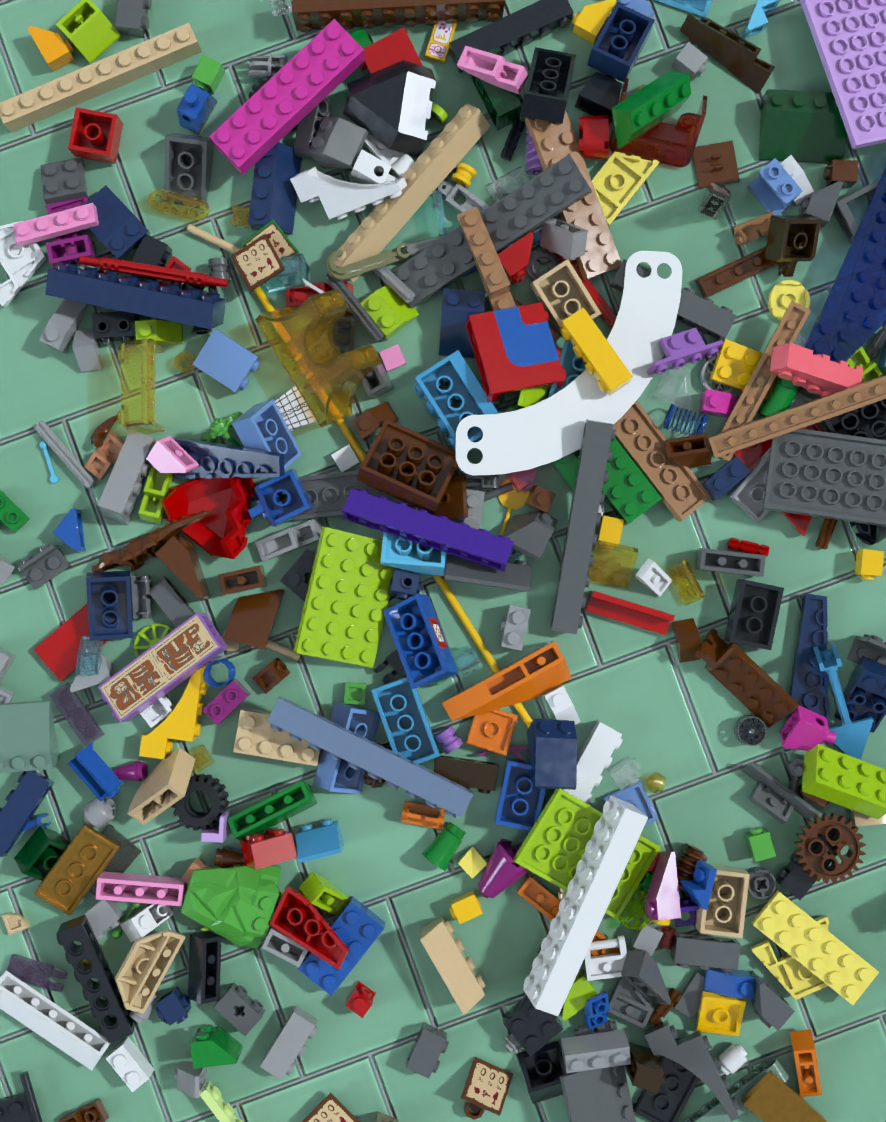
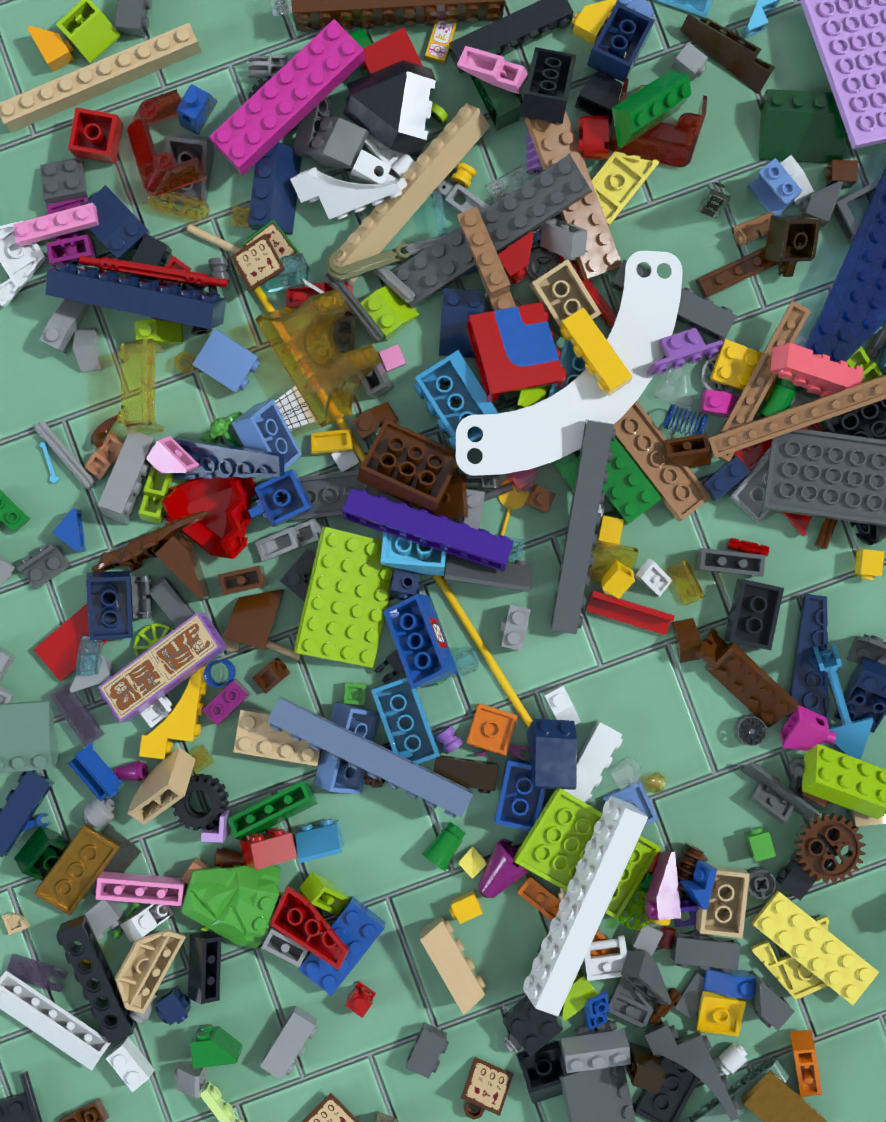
black brick [92,311,139,345] -> none
bright green brick [192,55,225,94] -> none
dark grey brick [214,983,265,1036] -> none
orange hinge [401,801,445,830] -> none
orange wedge [442,641,572,721] -> none
black axle [501,119,525,161] -> none
dark grey slope [503,510,558,561] -> none
reddish brown piece [691,140,740,189] -> none
light yellow tile [767,280,811,321] -> none
none -> clear red windscreen [127,89,207,196]
none -> yellow tile [310,429,353,455]
none -> yellow brick [601,560,635,599]

